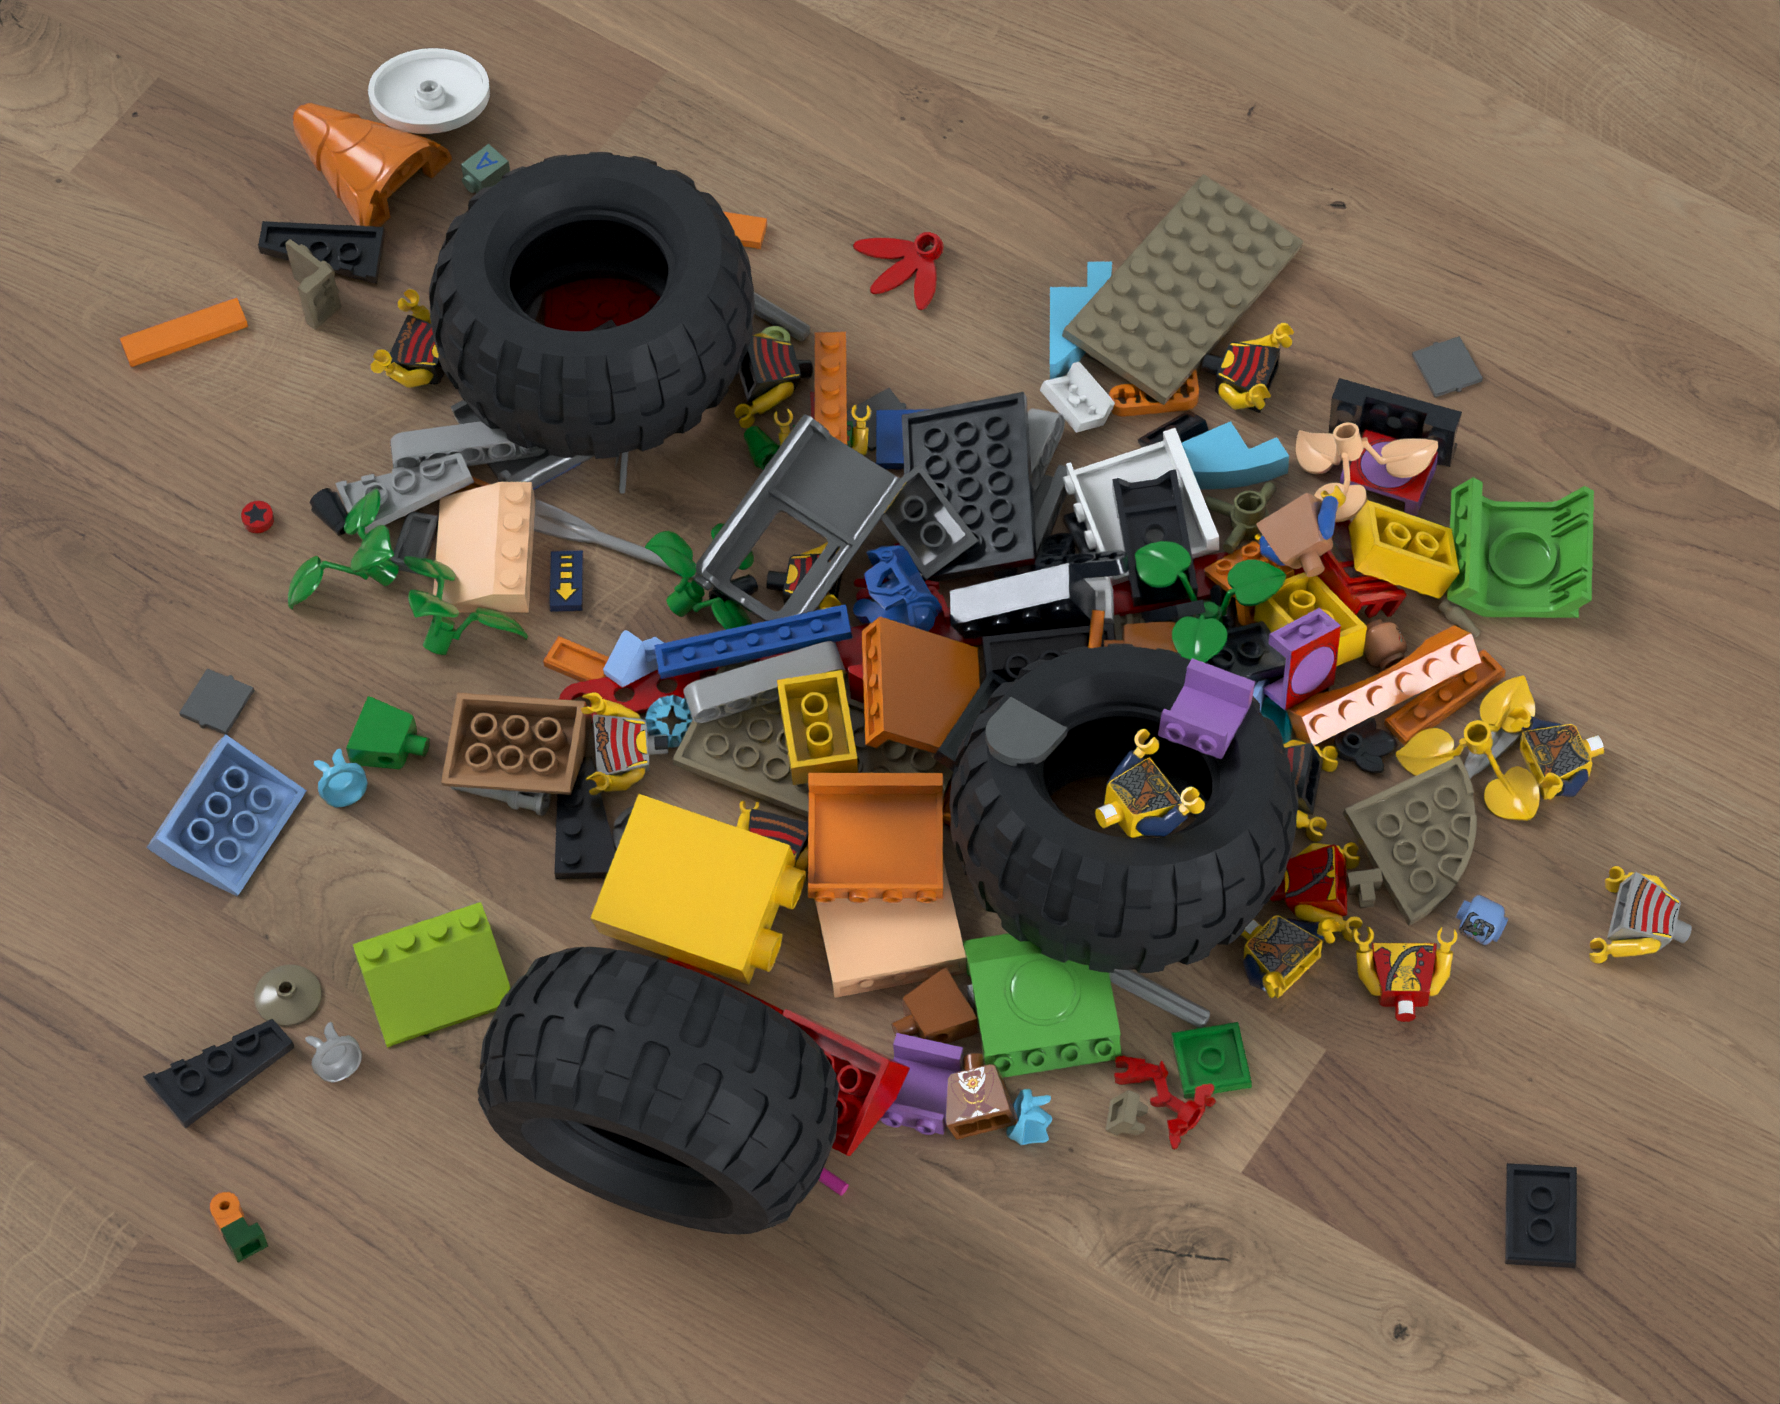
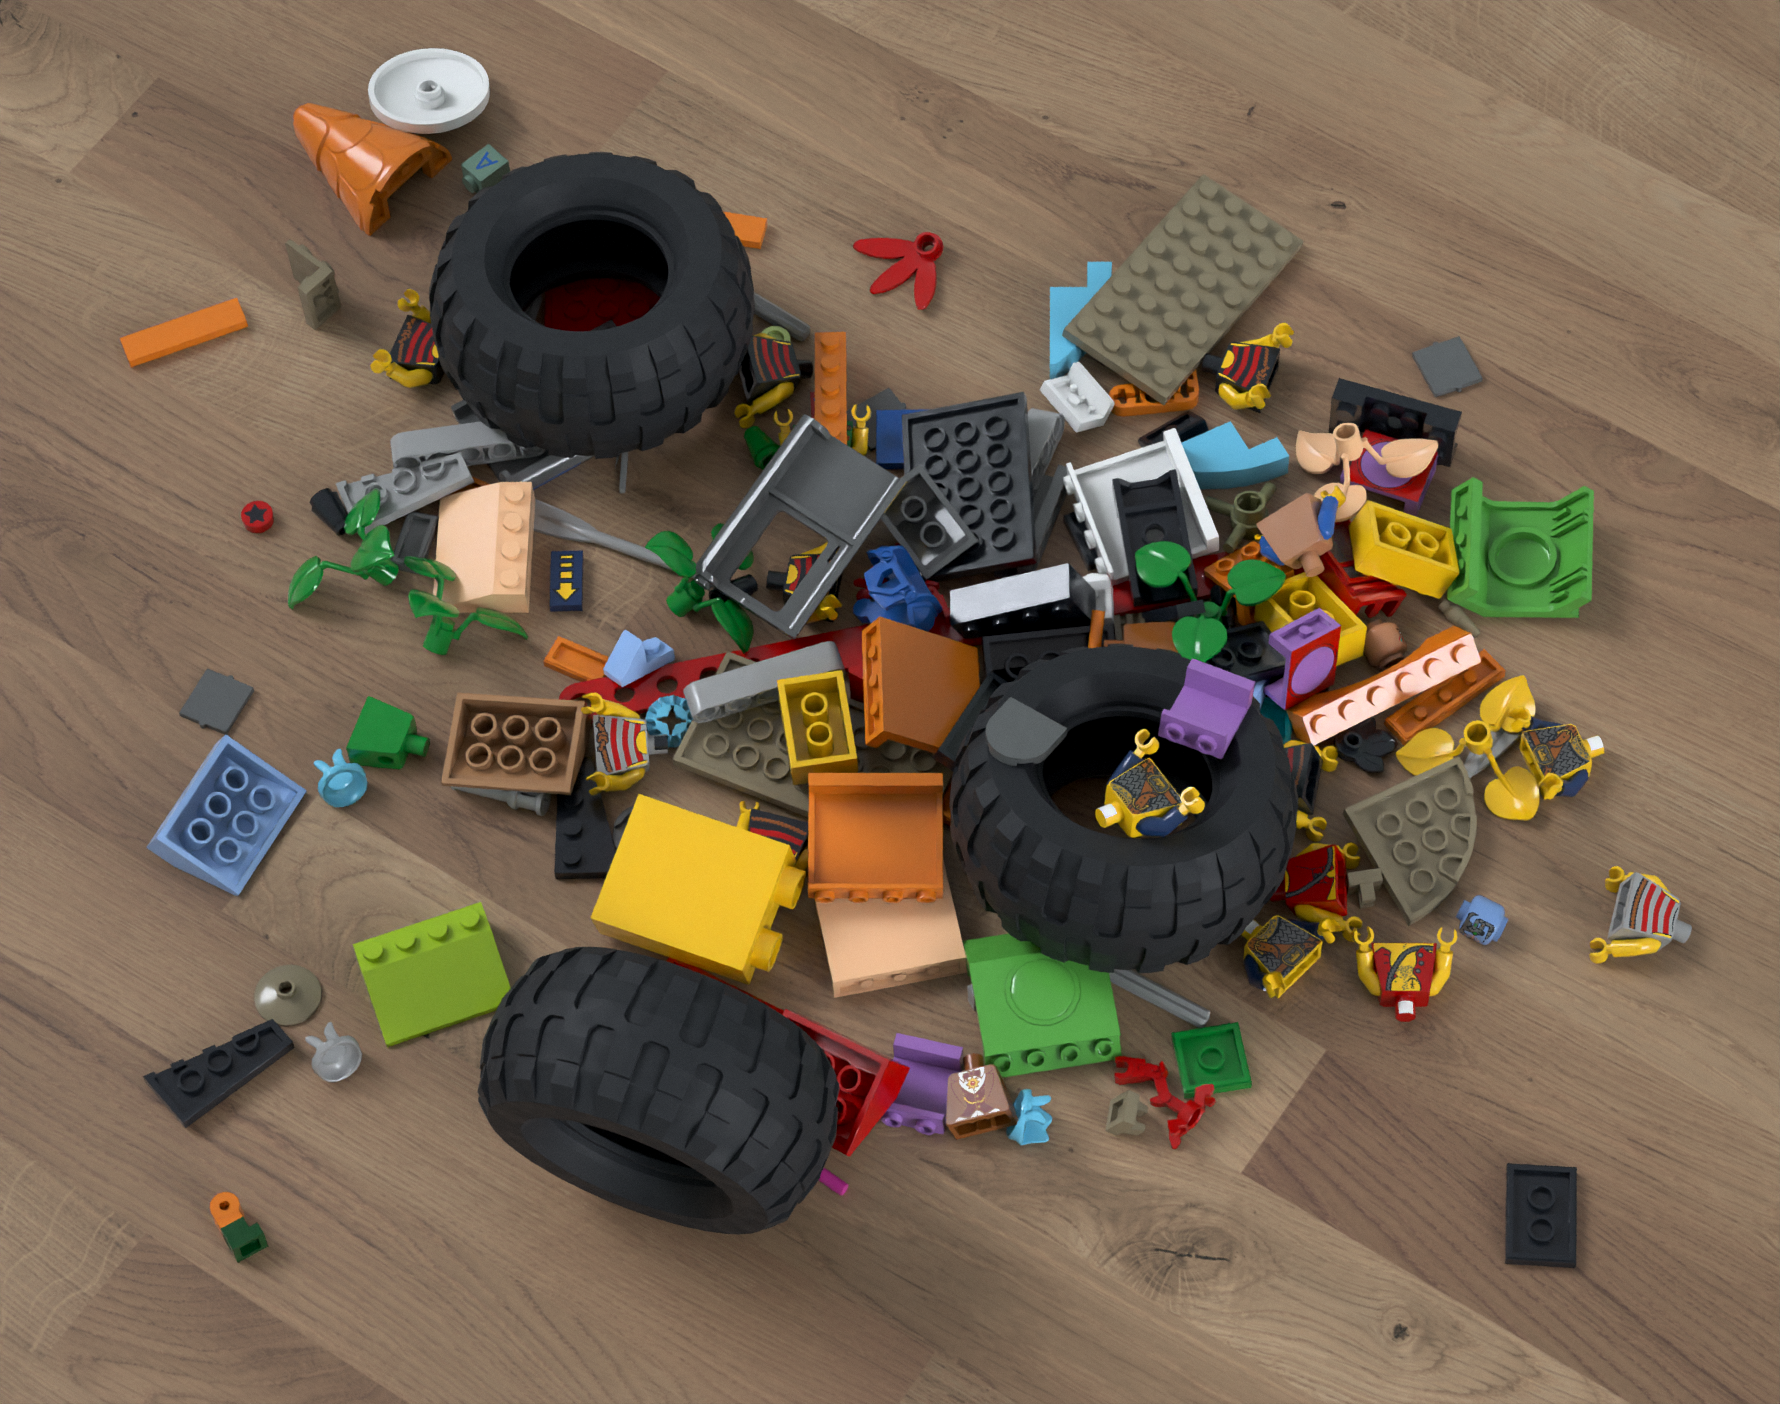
black wing [258,221,385,284] -> none
blue plate [654,604,853,679] -> none
dark orange torso [891,968,978,1044] -> none
black beam [1035,533,1130,578] -> none

